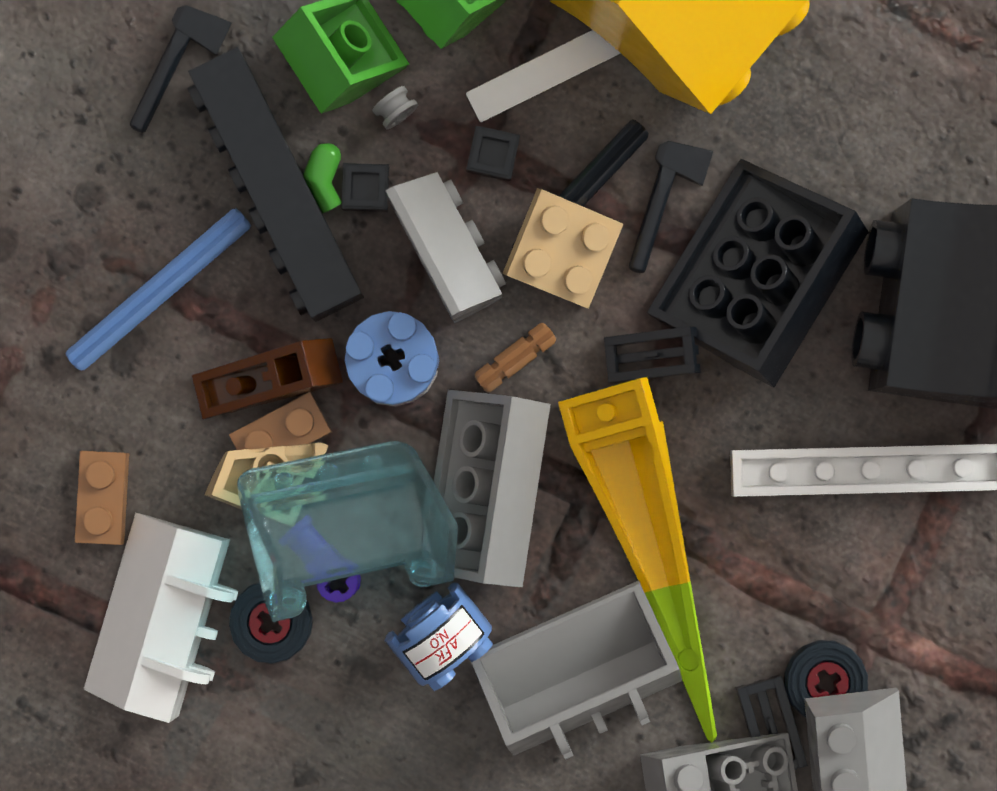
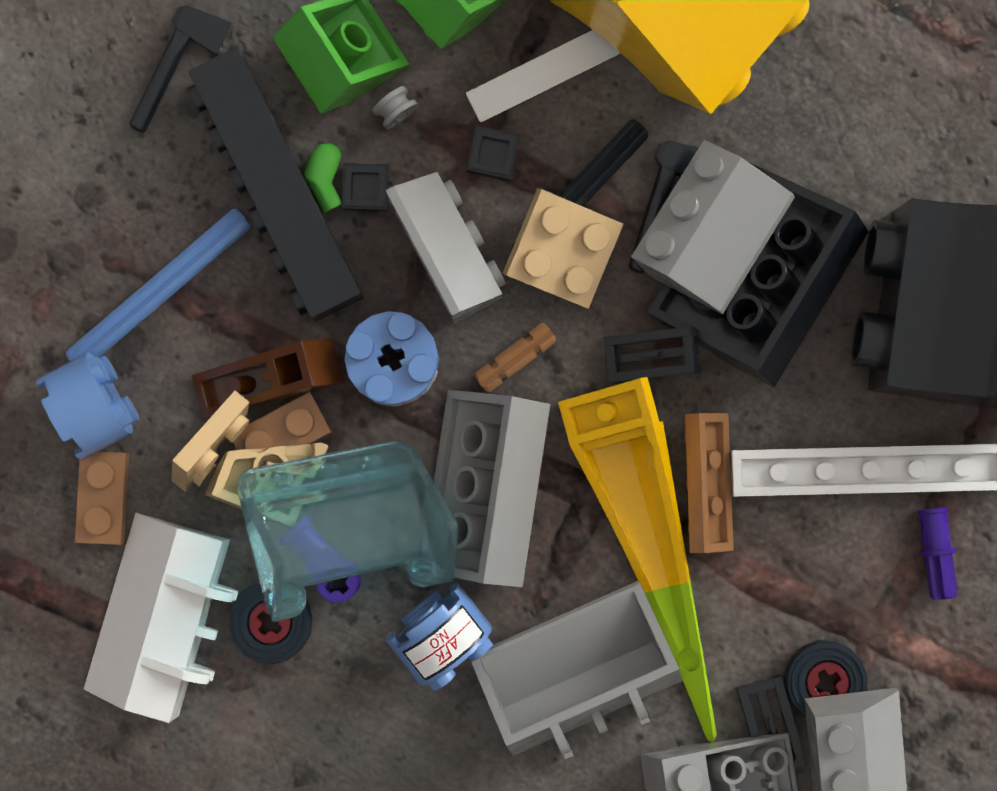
none -> medium blue brick [36,352,140,460]
none -> tan plate [172,391,249,492]
none -> light grey slope [631,140,795,314]
none -> medium nougat plate [684,413,734,553]
none -> dark purple axle [917,507,957,600]

